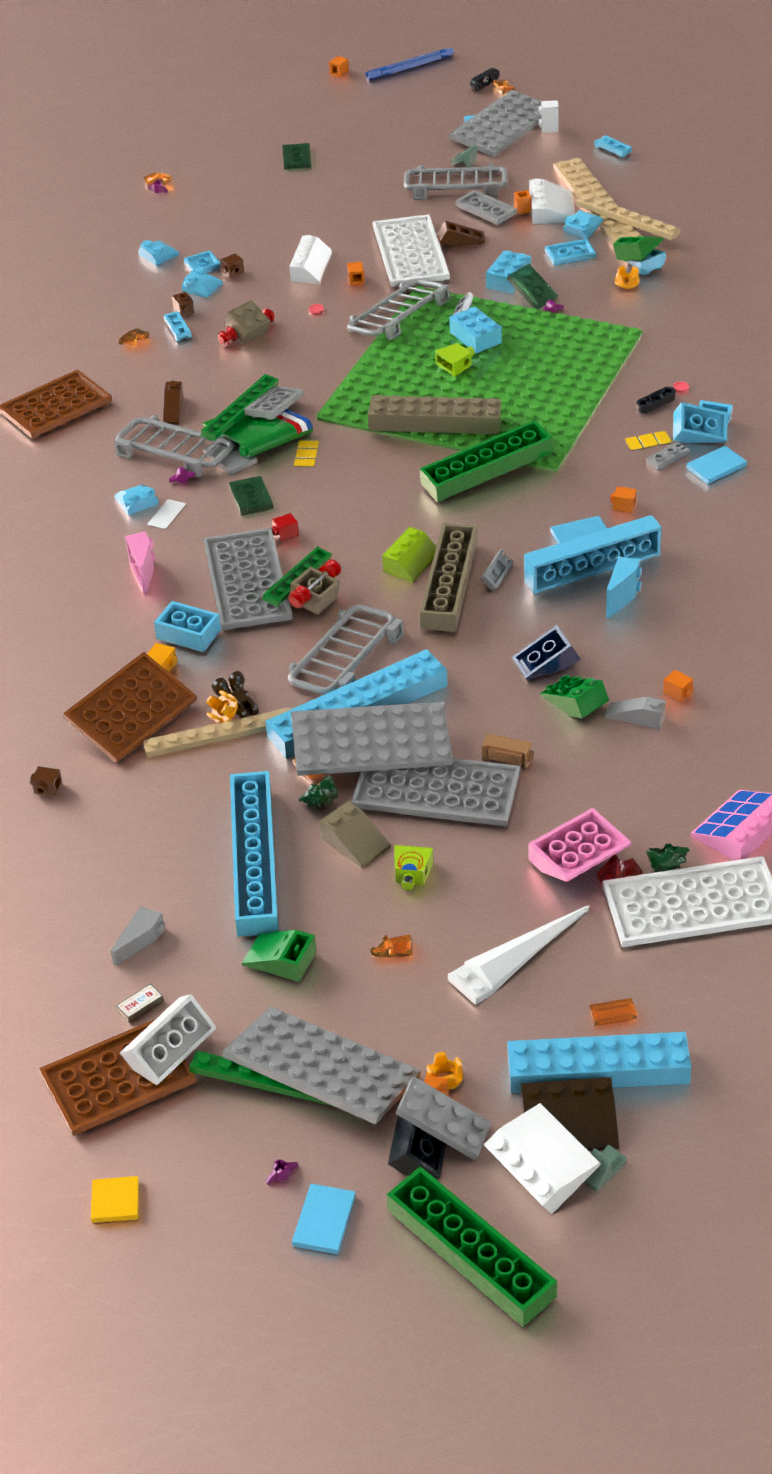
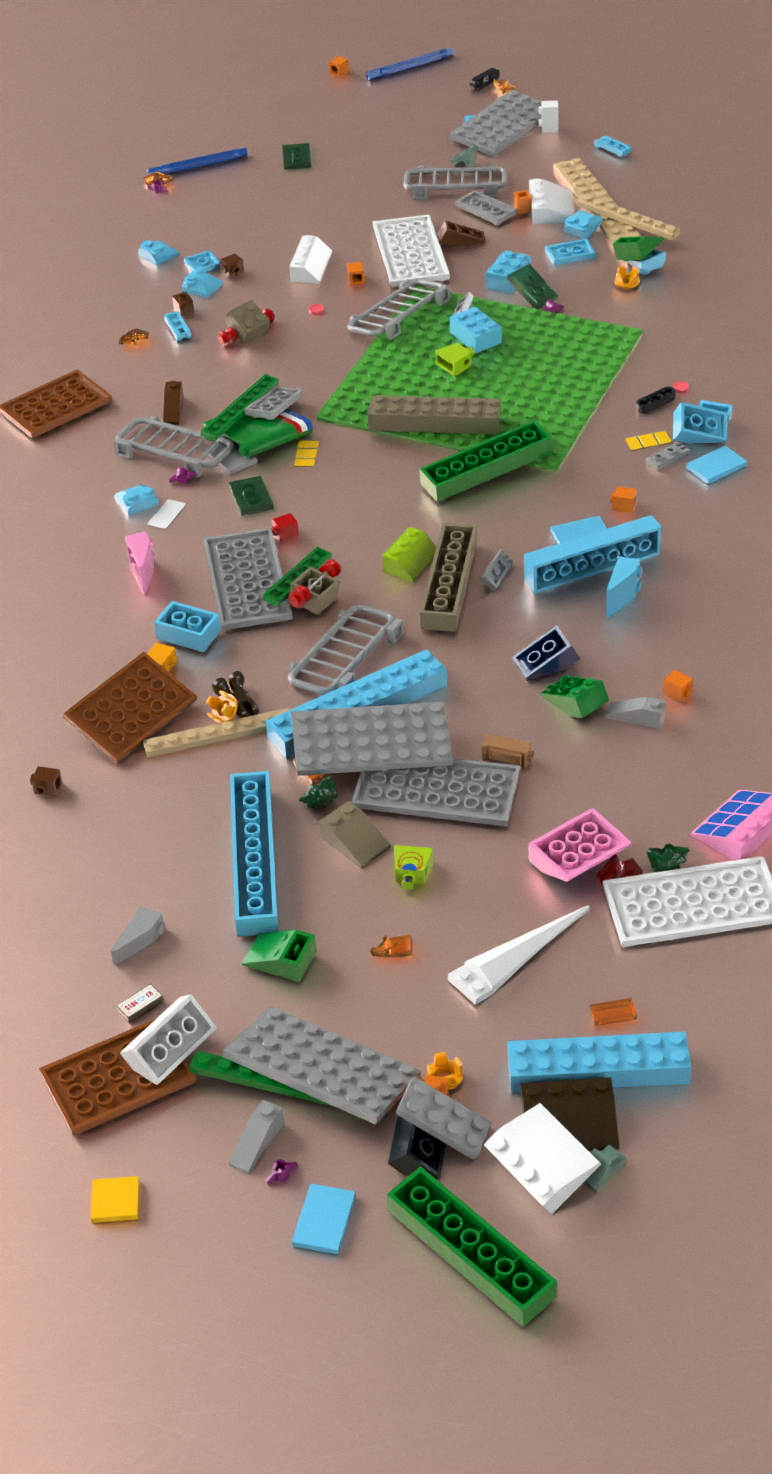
none -> blue piece [147,148,248,177]
none -> light grey slope [229,1100,284,1174]

